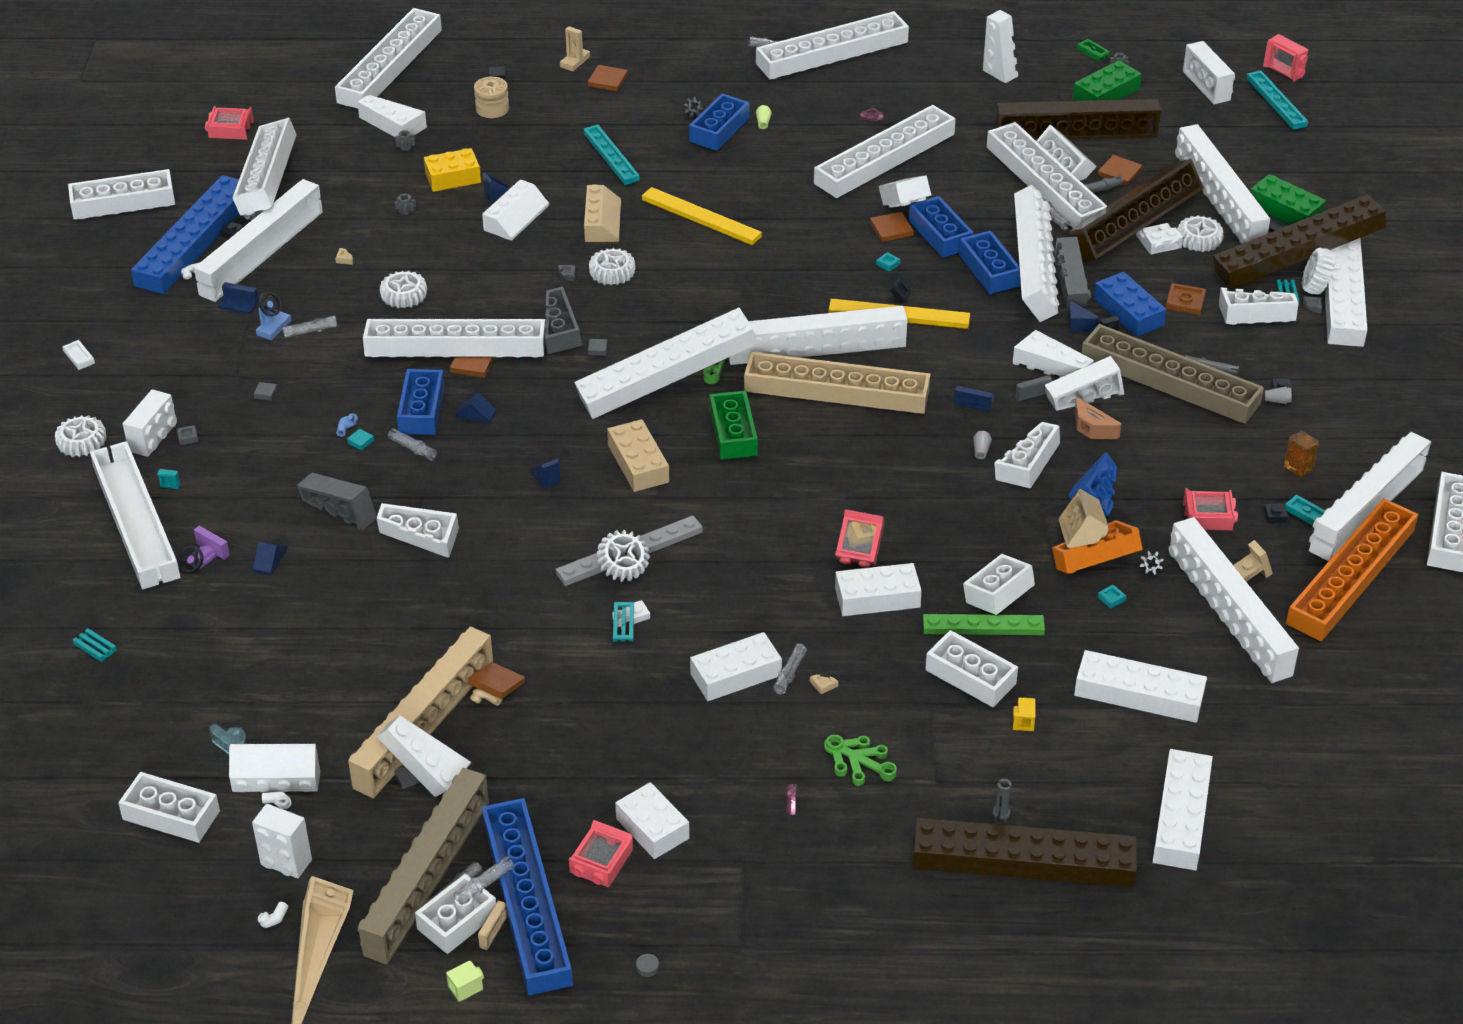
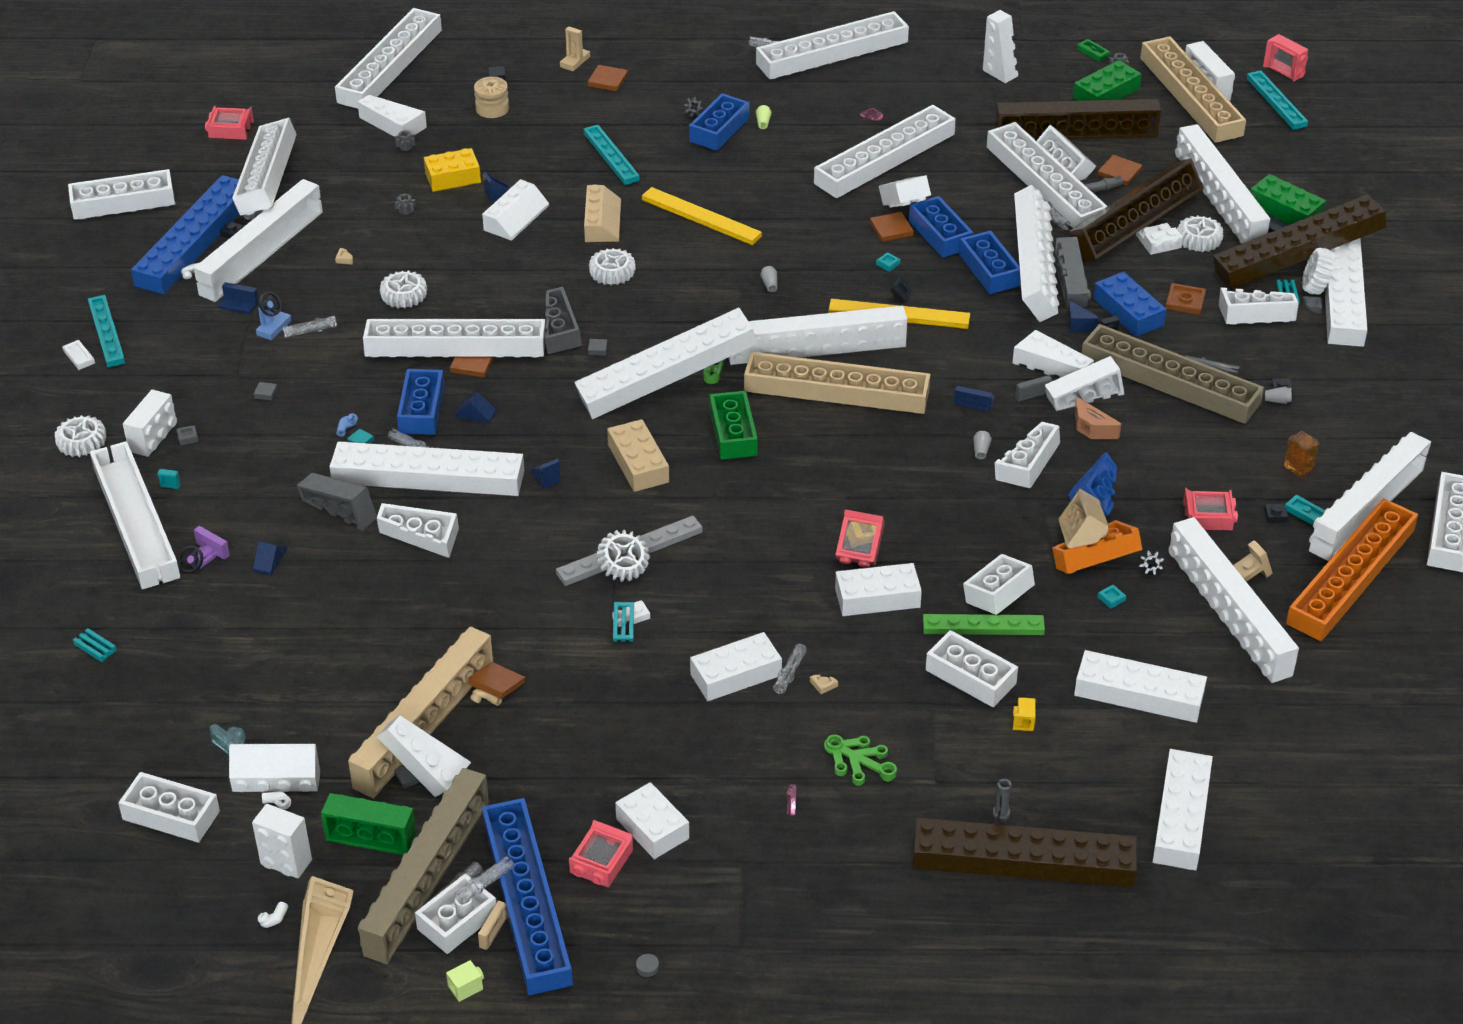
dark grey tile [558,265,576,281] -> none
none -> teal plate [88,295,125,367]
none -> green brick [321,793,417,855]
none -> white brick [330,442,524,496]
none -> light grey cone [760,266,778,292]
none -> tan brick [1140,36,1246,143]

